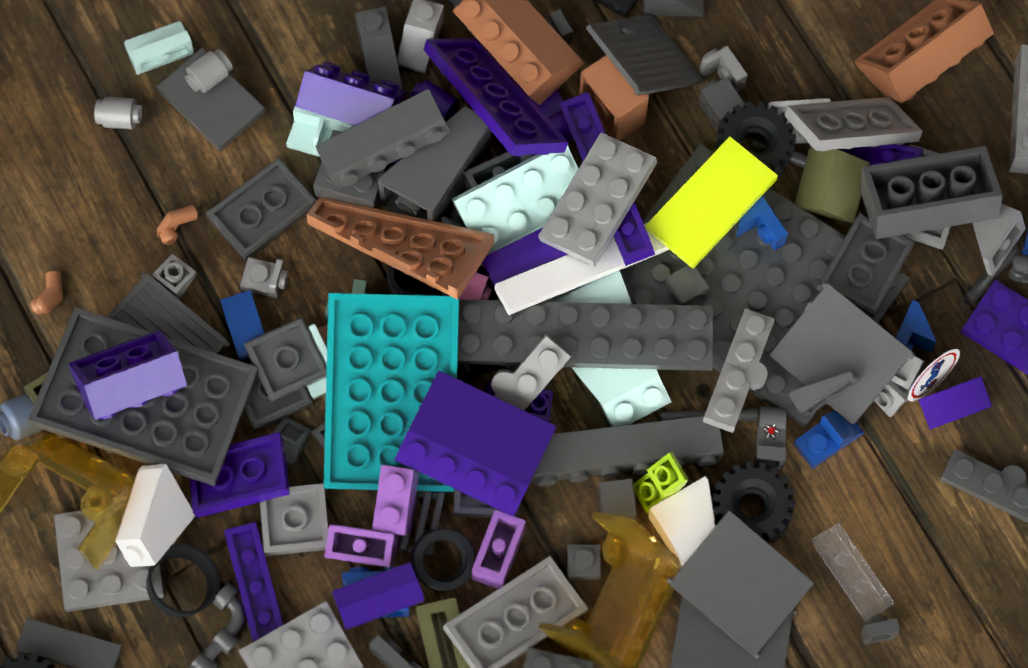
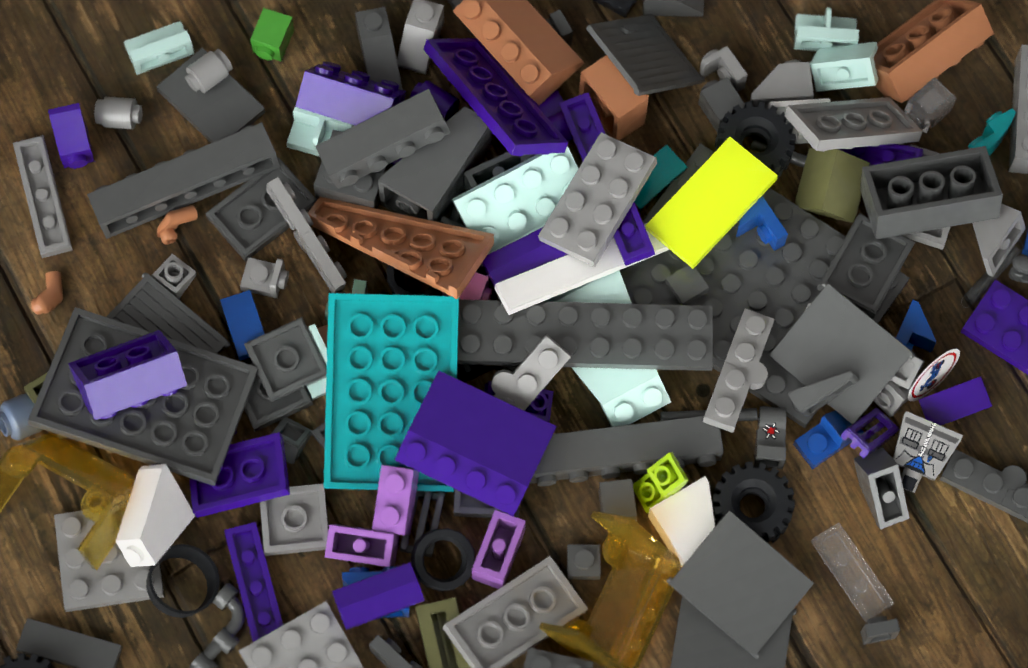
none -> light grey tile [13,135,73,258]
none -> dark purple slope [48,103,95,169]
none -> dark grey brick [87,122,280,239]
none -> bright green brick [250,8,294,61]
none -> light grey hinge [266,177,347,293]
none -> teal slope [634,145,688,210]
none -> light grey slope [750,60,814,109]
none -> light aqua panel [794,7,859,51]
none -> light aqua panel [810,42,878,92]
none -> dark purple tile [840,407,900,459]
none -> dark grey slope [853,448,910,530]
none -> torso [893,411,963,493]
none -> clear brick [904,77,956,133]
none -> teal slope [968,108,1016,156]

